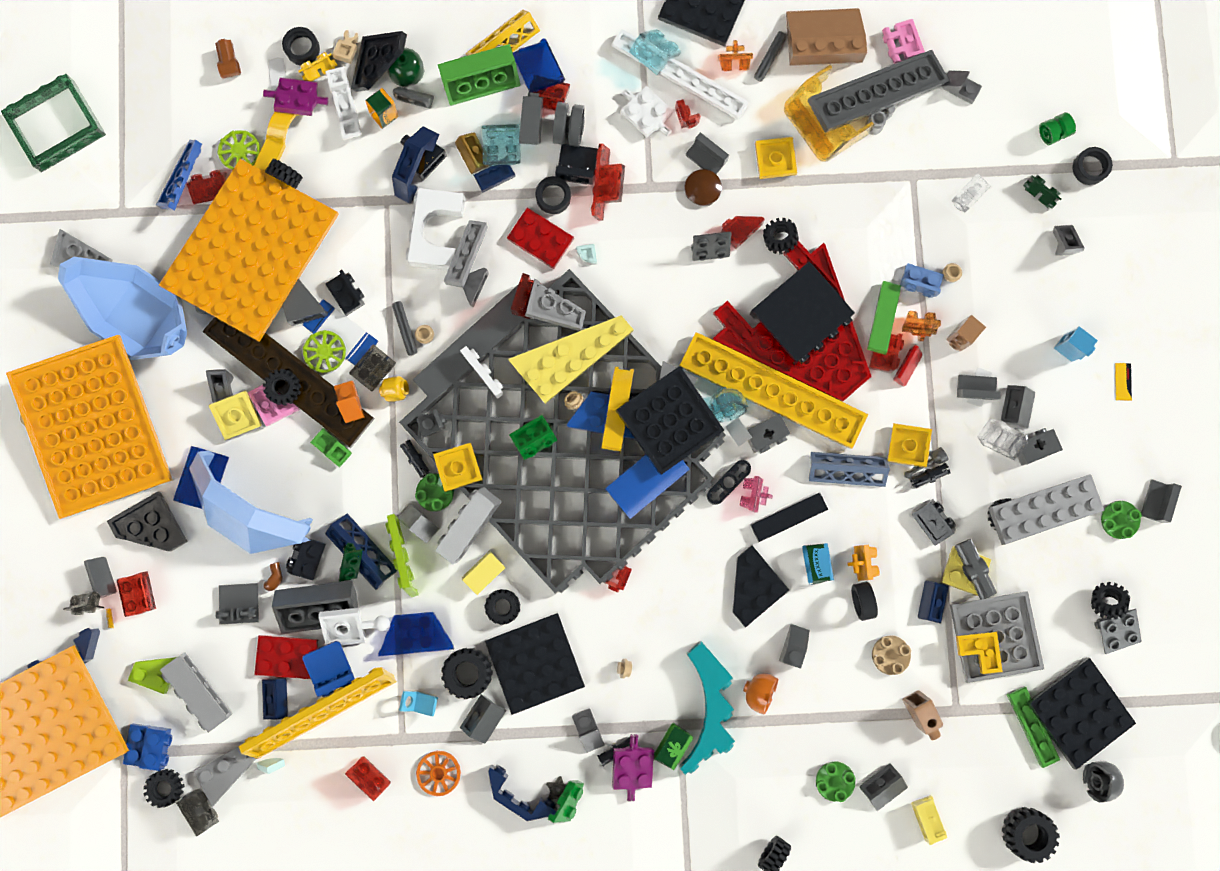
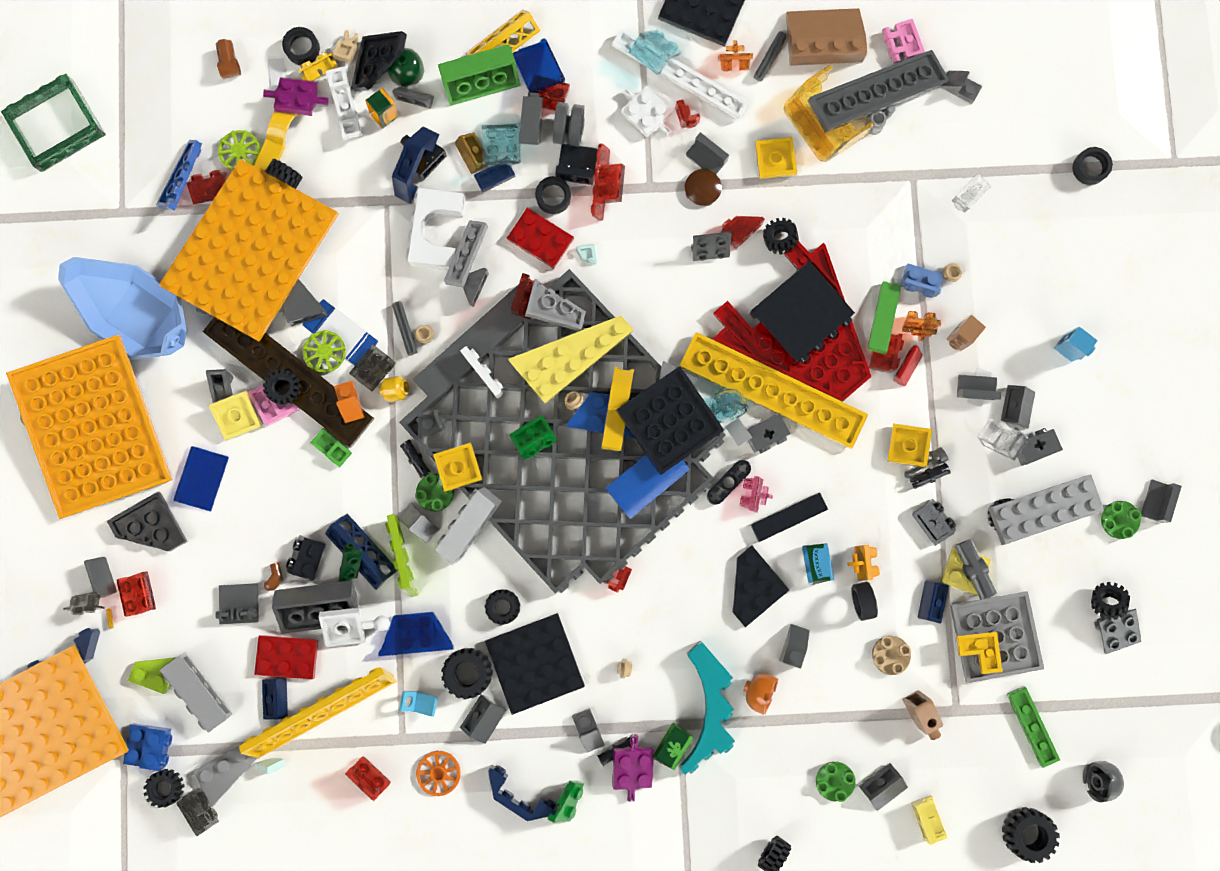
light grey wing [50,229,113,267] -> none
light blue panel [189,450,313,554] -> none
blue bracket [303,641,355,697] -> none
black bracket [325,269,365,316] -> none
light yellow hinge [462,550,505,595] -> none
clear smoke plate [546,776,567,799] -> none
sand blue fence [809,452,890,487] -> none
dark green hinge [1023,175,1062,209] -> none
black plate [1027,657,1137,770] -> none
green wheel [1039,112,1076,145] -> none
flat silver slope [1053,225,1085,256] -> none
yellow sticker [1115,363,1132,401] -> none

